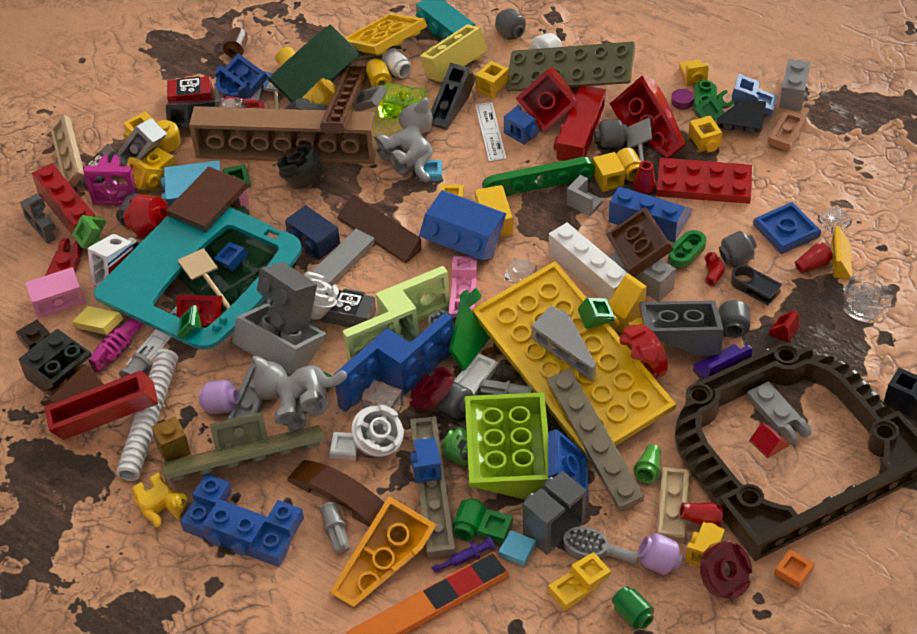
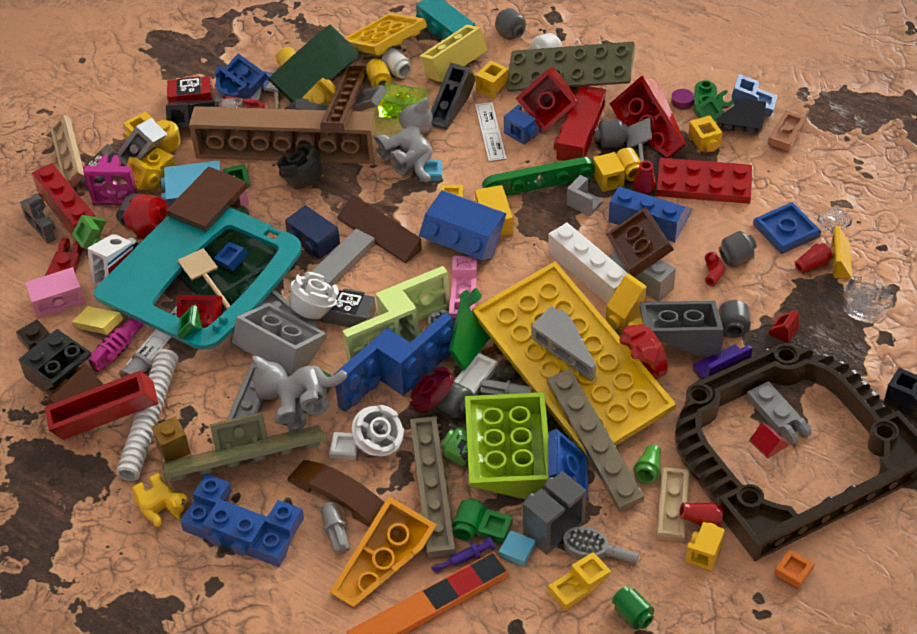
lavender head [199,380,240,414] -> none
reddish brown brick [223,27,248,58] -> none
dark grey slope [257,262,317,335] -> none
clear brick [361,380,403,414] -> none
blue brick [410,437,442,484] -> none
clear plate [505,257,537,283] -> none
green slope [578,298,616,328] -> none
lavender head [637,533,682,575] -> none
green plate [668,230,706,268] -> none
yellow bracket [679,59,709,86] -> none
dark red tile [700,541,752,599] -> none
black piece [731,265,782,306] -> none
light grey brick [779,59,810,111] -> none

